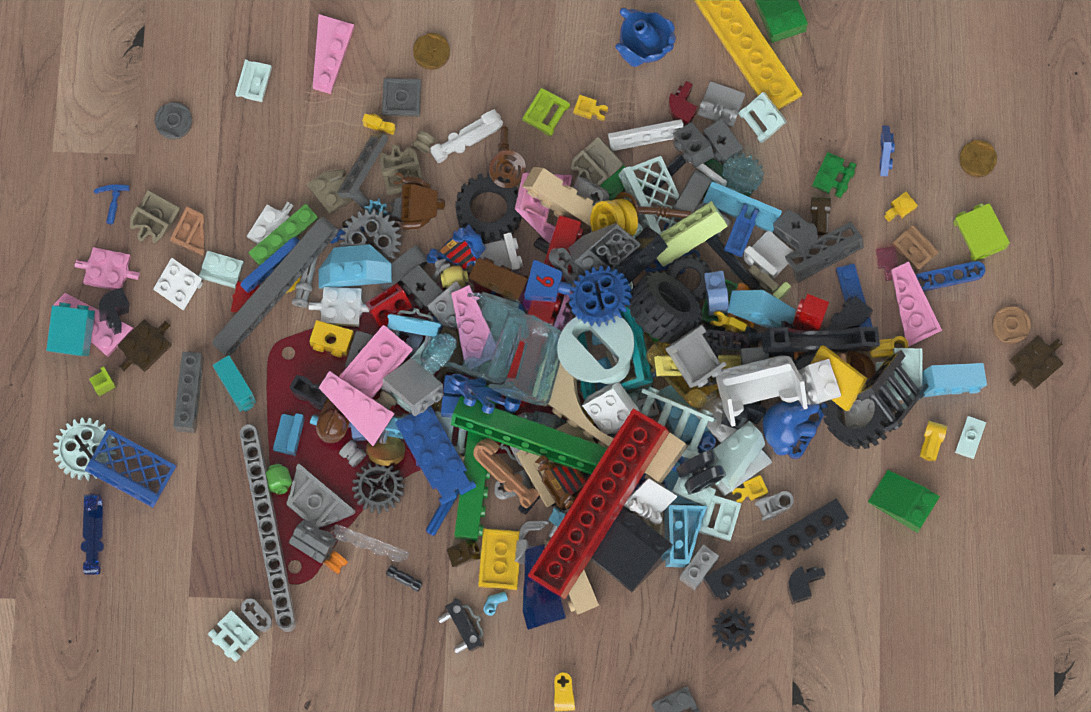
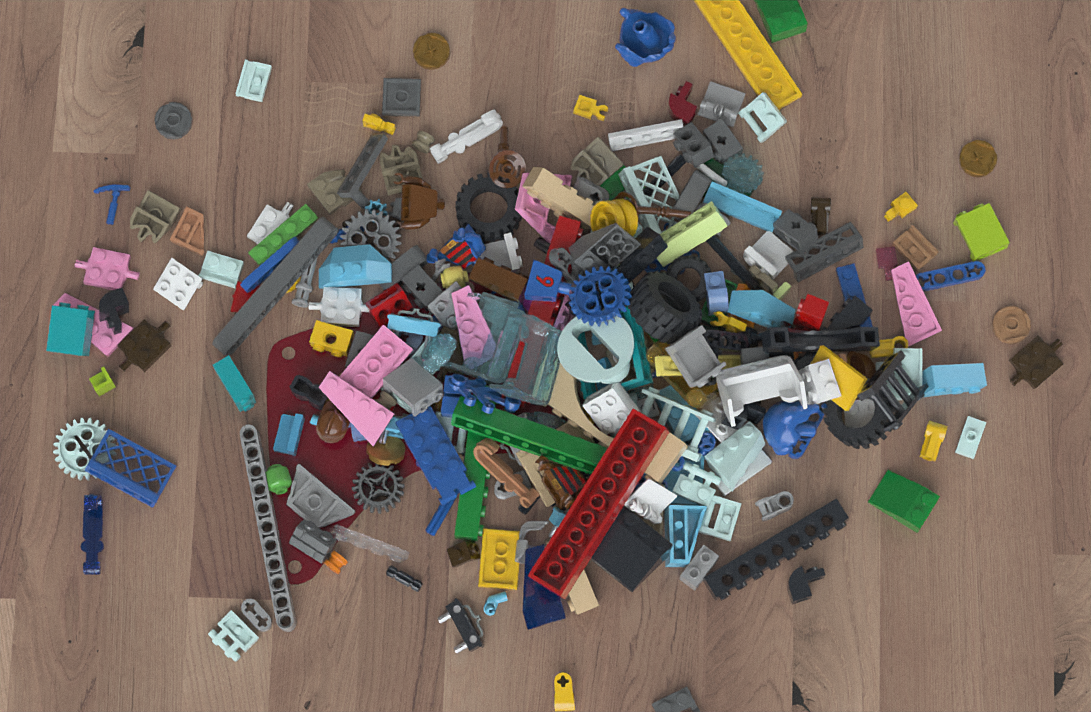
dark grey brick [173,352,204,433] -> none
bright pink wing [313,14,354,94] -> none
light grey wheel [339,440,366,467] -> none
lime plate [522,88,570,137] -> none
black wheel [676,450,726,495] -> none
black gear [712,608,755,652] -> none
blue hinge [724,204,759,257] -> none
yellow plate [732,475,769,503] -> none
green plate [812,152,857,198] -> none
blue plate [879,125,895,176] -> none

